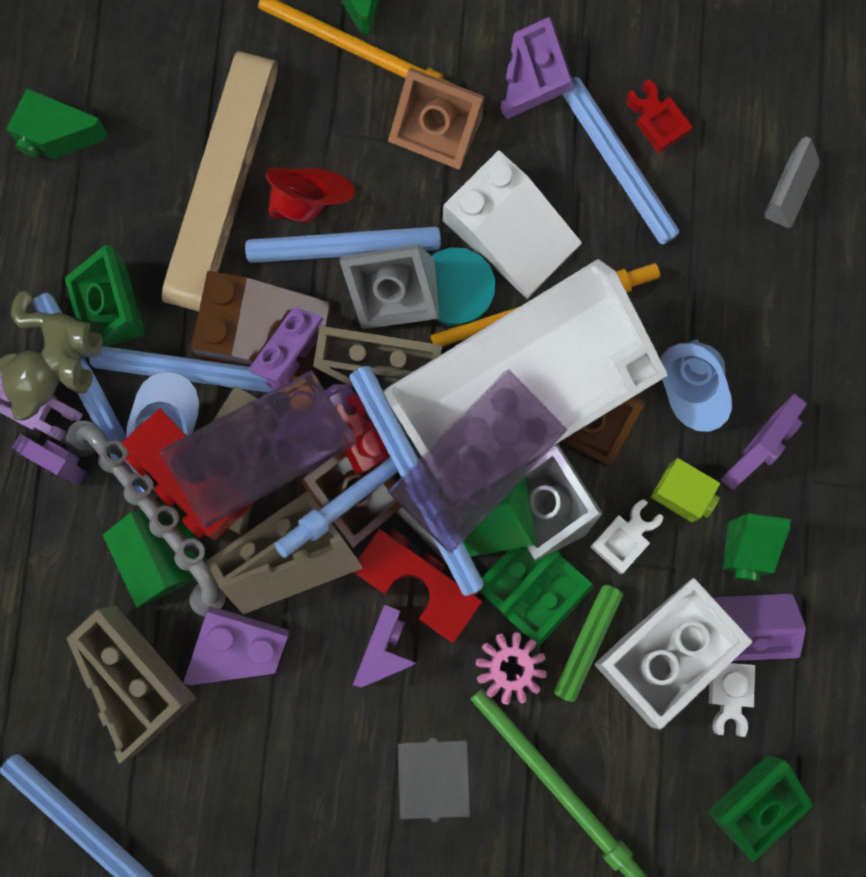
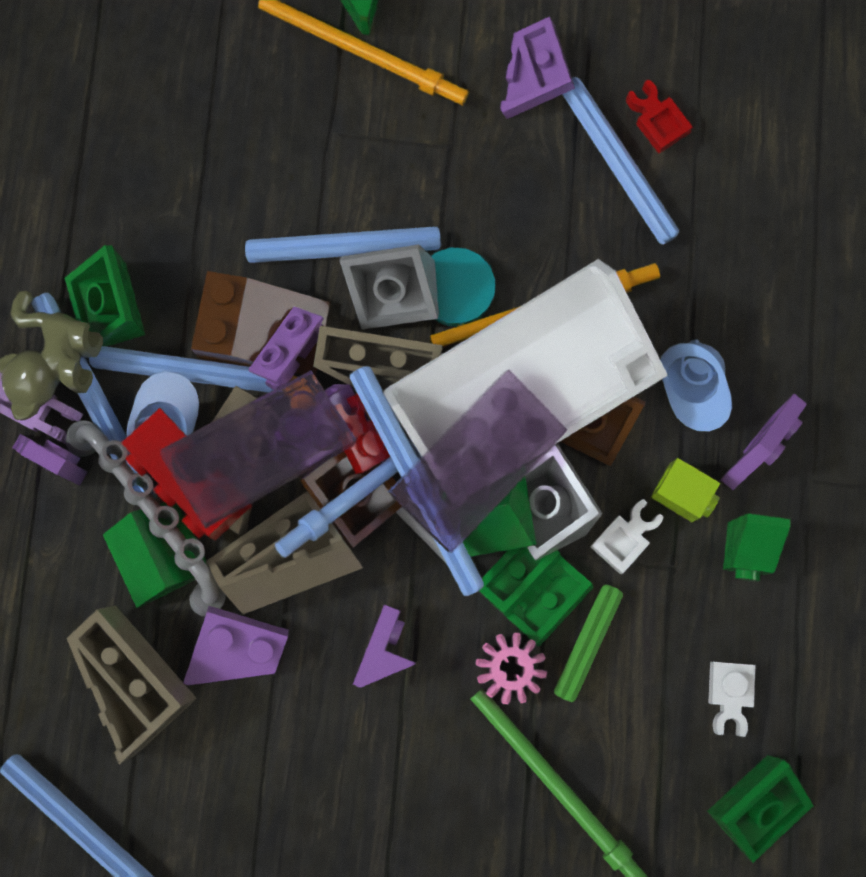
green slope [6,89,108,159] -> none
tan beam [162,51,278,311] -> none
red piece [265,167,355,223] -> none
red arch [353,529,482,643] -> none
nougat slope [388,67,484,170] -> none
clear piece [398,738,470,822] -> none
white slope [443,150,582,299] -> none
white slope [594,578,753,730] -> none
medium lavender panel [713,594,806,661] -> none
light grey slope [764,136,820,228] -> none

